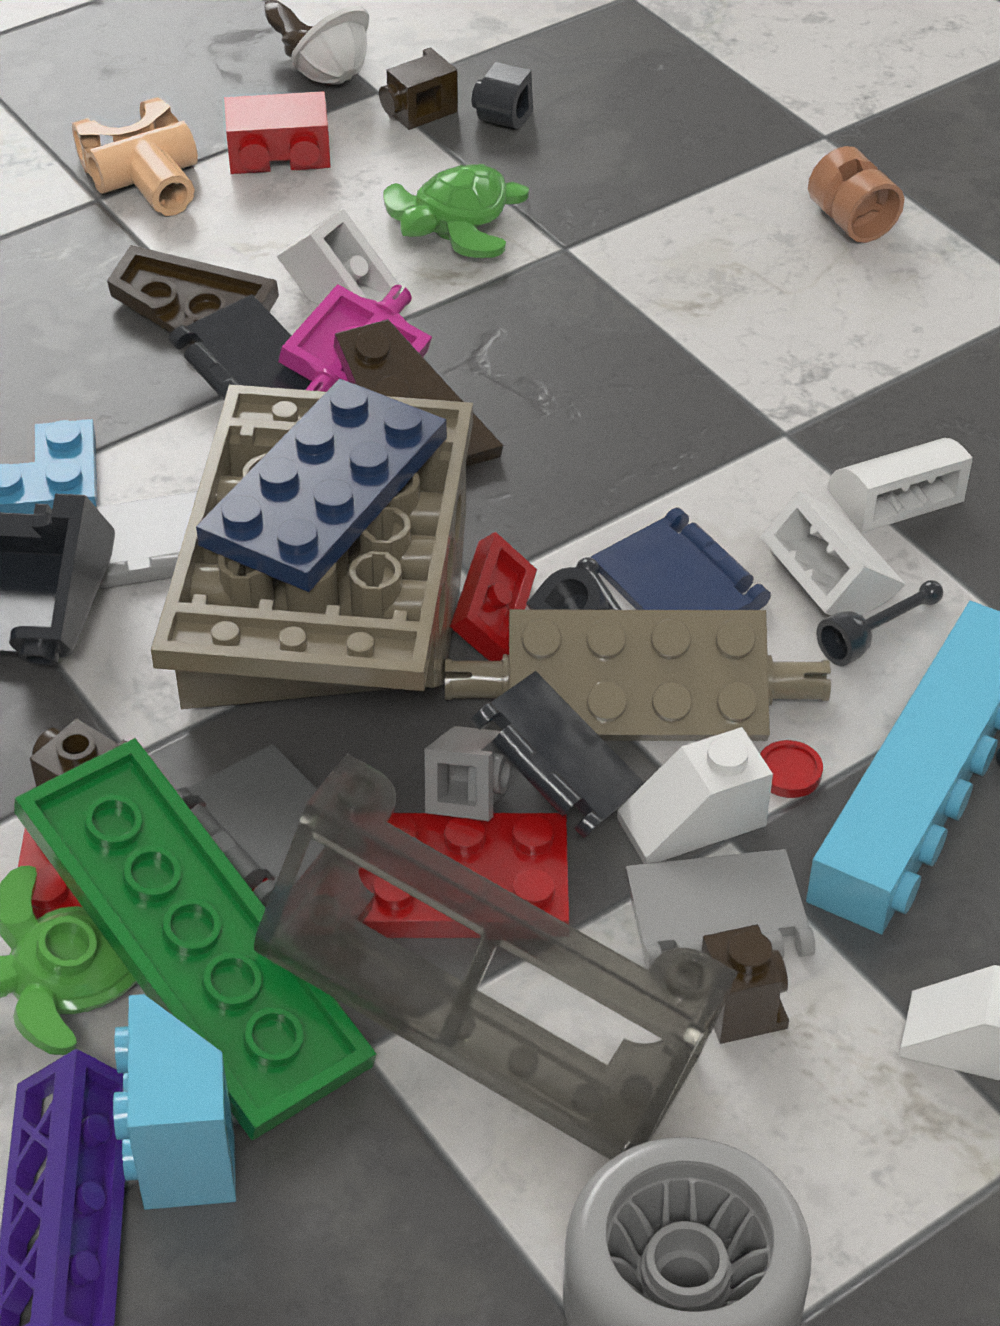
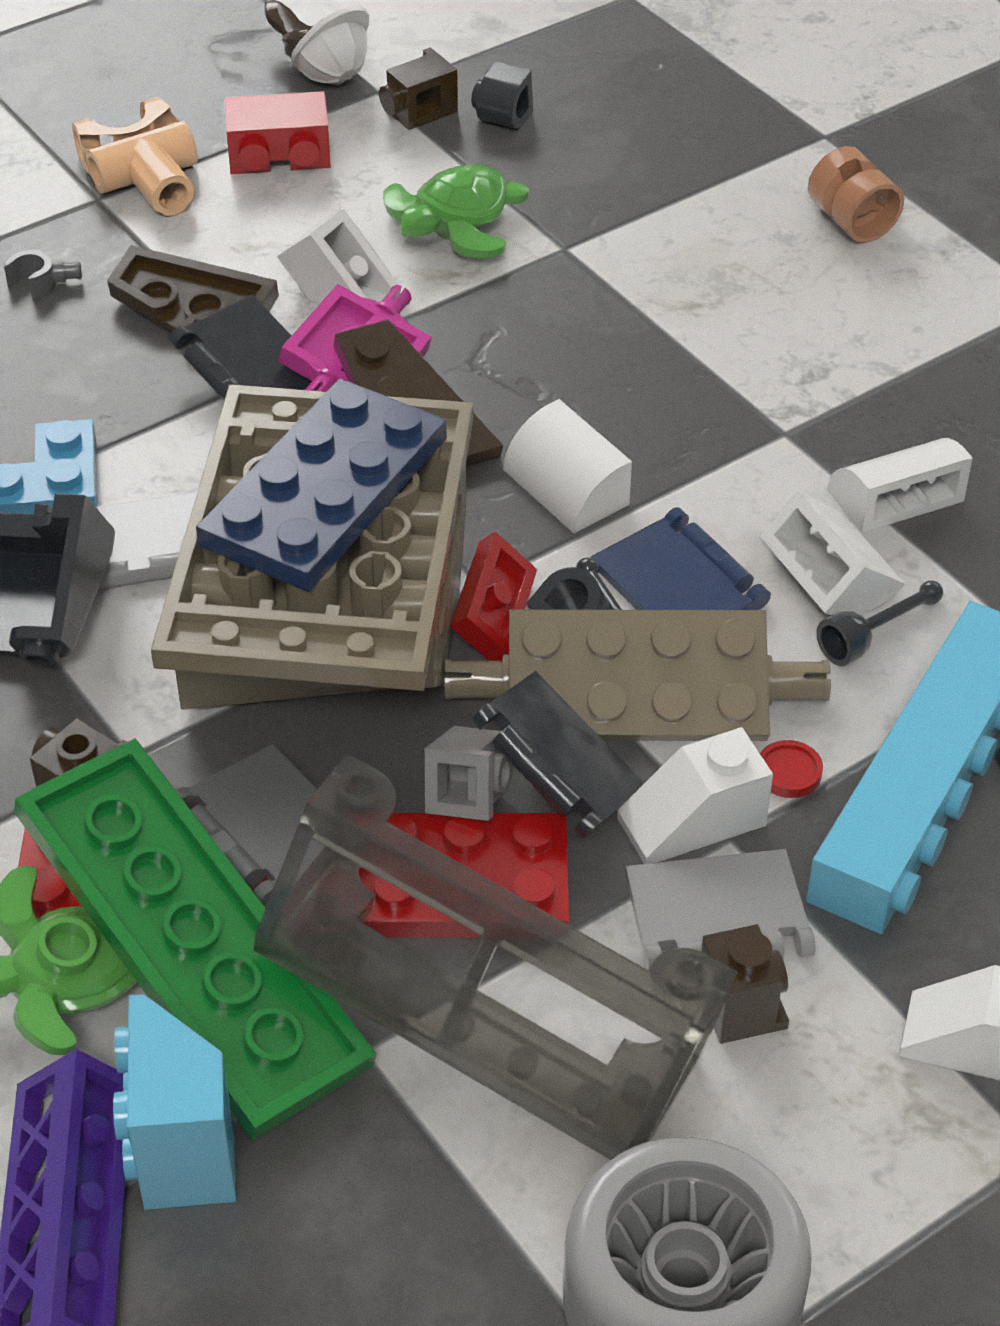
none -> dark grey piece [4,249,82,300]
none -> white brick [503,399,632,534]

